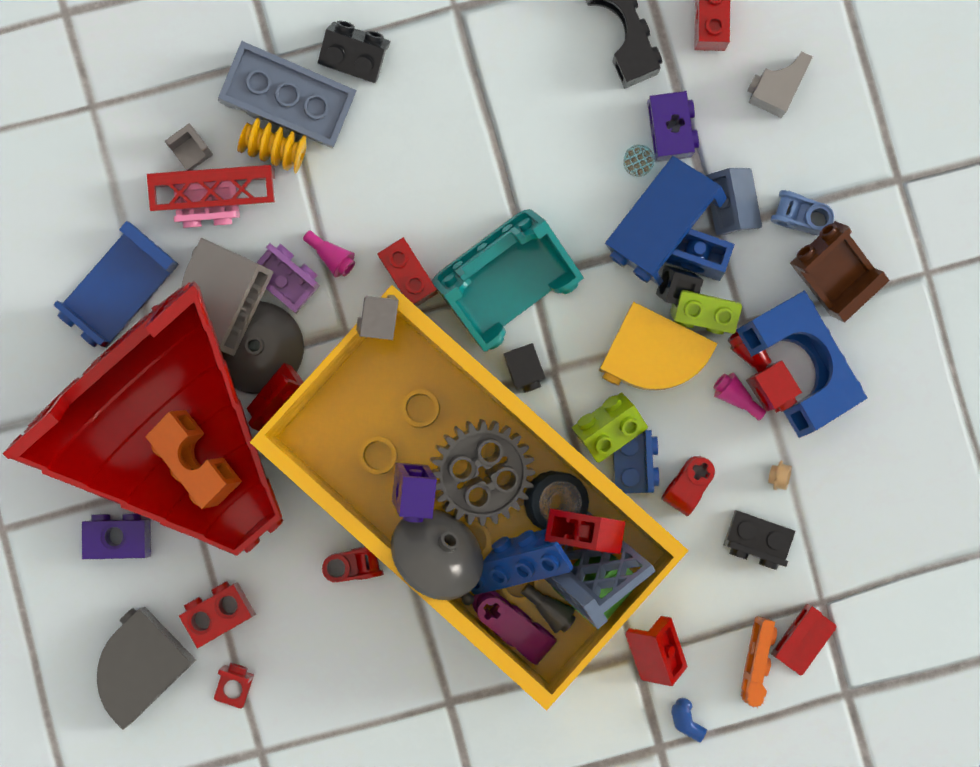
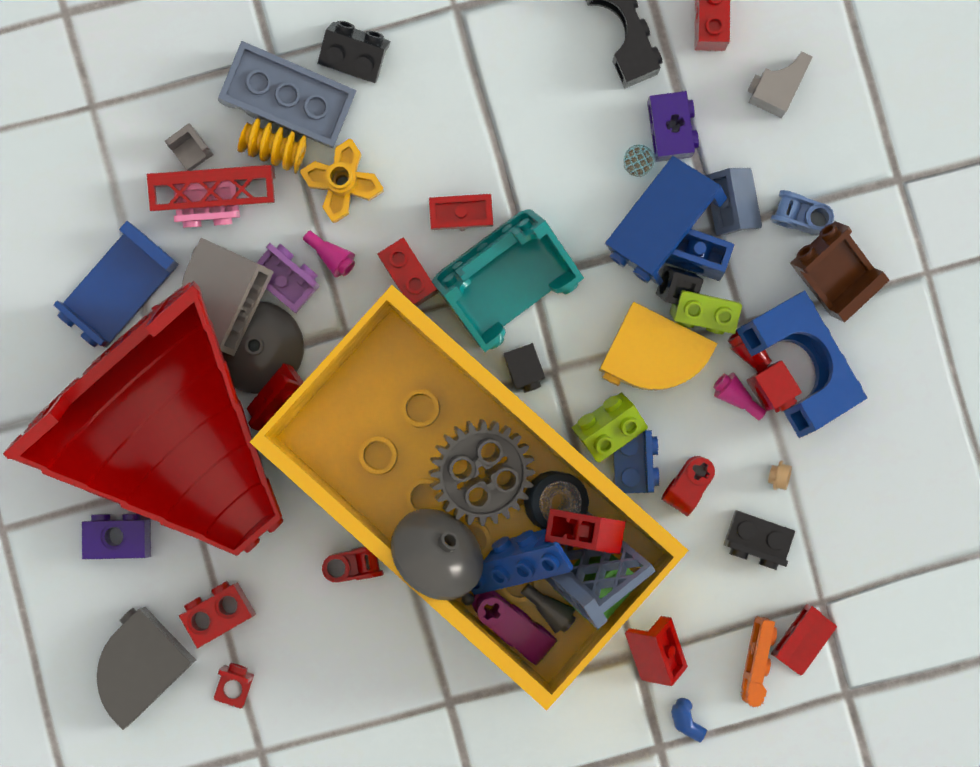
orange arch [145,410,242,509] -> none
flat silver panel [356,295,399,340] -> none
dark purple brick [392,463,437,523] -> none
none -> yellow plant [300,139,384,223]
none -> red panel [429,194,493,231]

